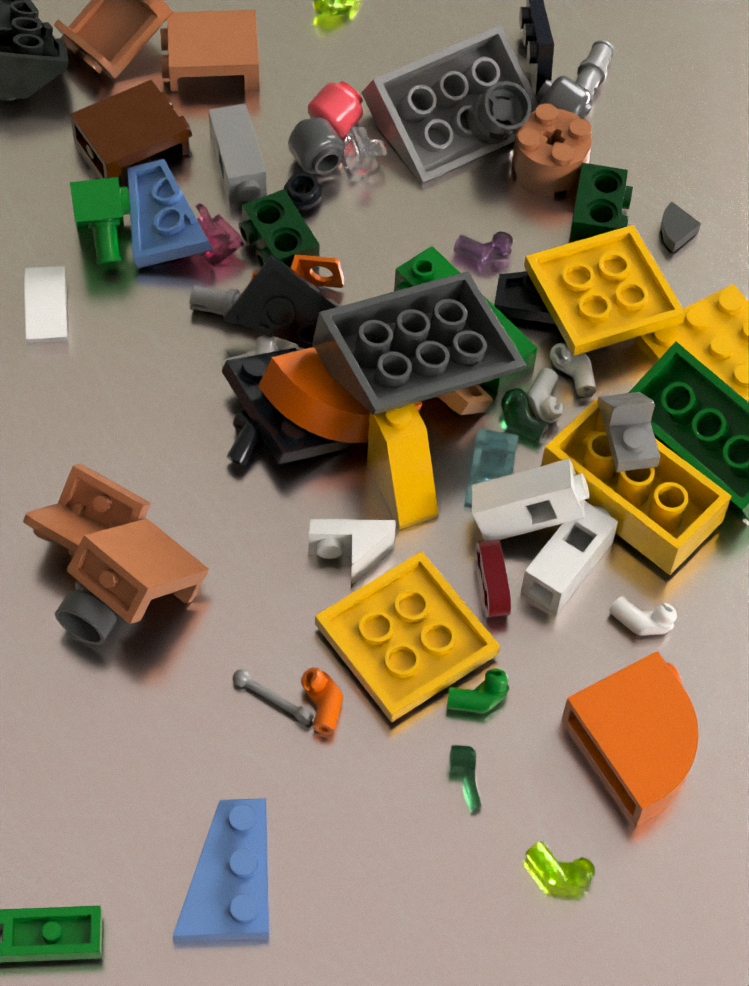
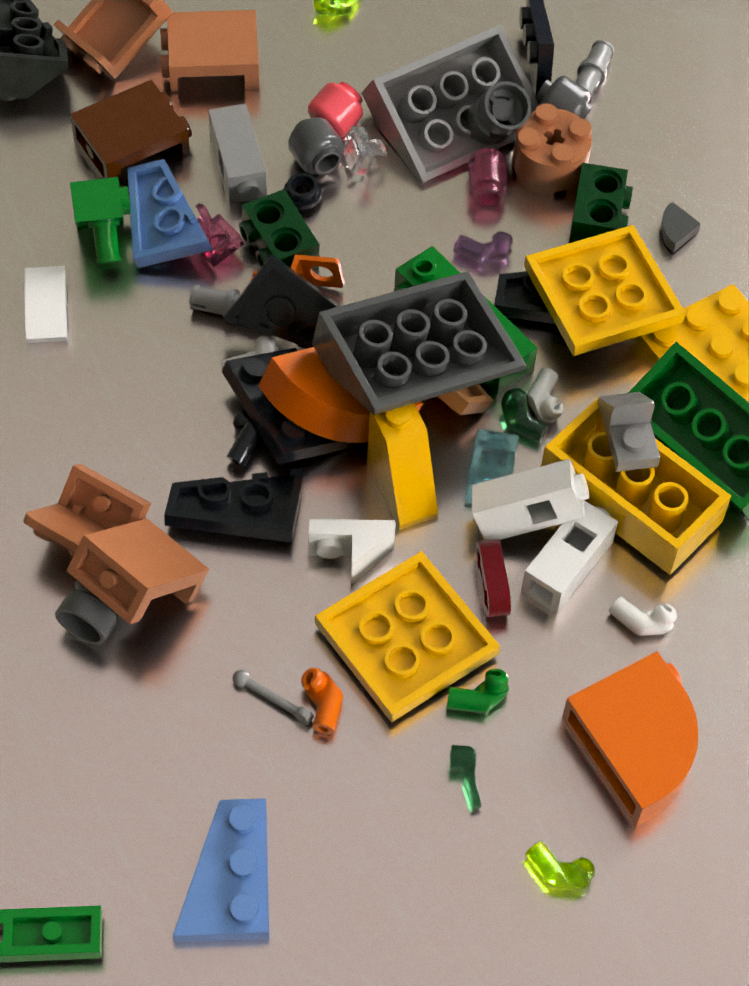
white arm [550,343,596,397] -> none
none -> black wing [164,468,305,542]
none -> clear pink brick [468,148,508,208]

